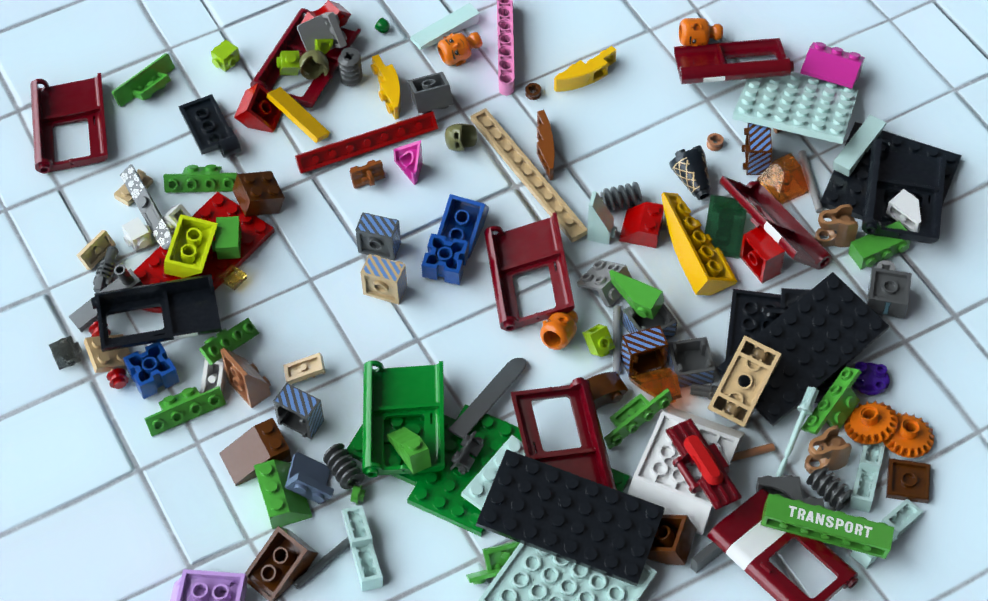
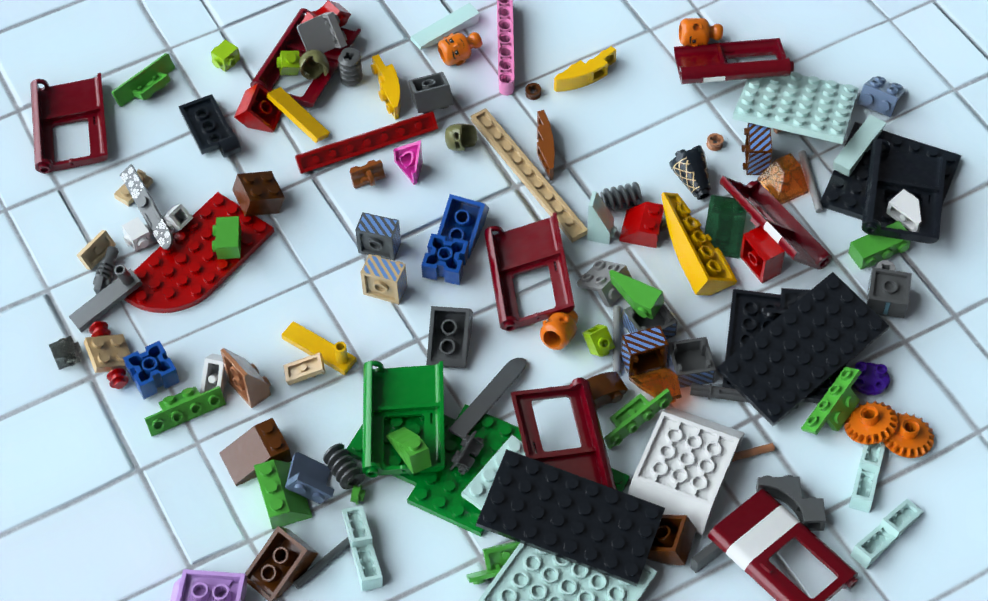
black piece [91,274,222,352] -> none
bright green bracket [163,164,238,193] -> none
neon yellow slope [164,214,218,278] -> none
bright green bracket [199,318,259,365] -> none
clear yellow plate [219,265,247,291] -> none
dark grey container [273,383,324,439] -> none
lime tile [315,39,334,54] -> none
green hinge [375,17,390,33] -> none
dark red piece [666,418,742,510] -> none
tan plate [707,335,782,428] -> none
bright green brick [761,494,894,559] -> none
light aqua piece [776,386,819,477] -> none
dark pink slope [800,42,865,89] -> none
medium nougat piece [804,425,852,474] -> none
dark grey piece [806,467,853,511] -> none
medium nougat piece [814,204,858,247] -> none
reddish brown tile [886,458,931,504] -> none
none -> yellow piece [281,321,357,375]
none -> dark grey slope [426,306,473,368]
none -> sand blue bracket [857,76,906,117]

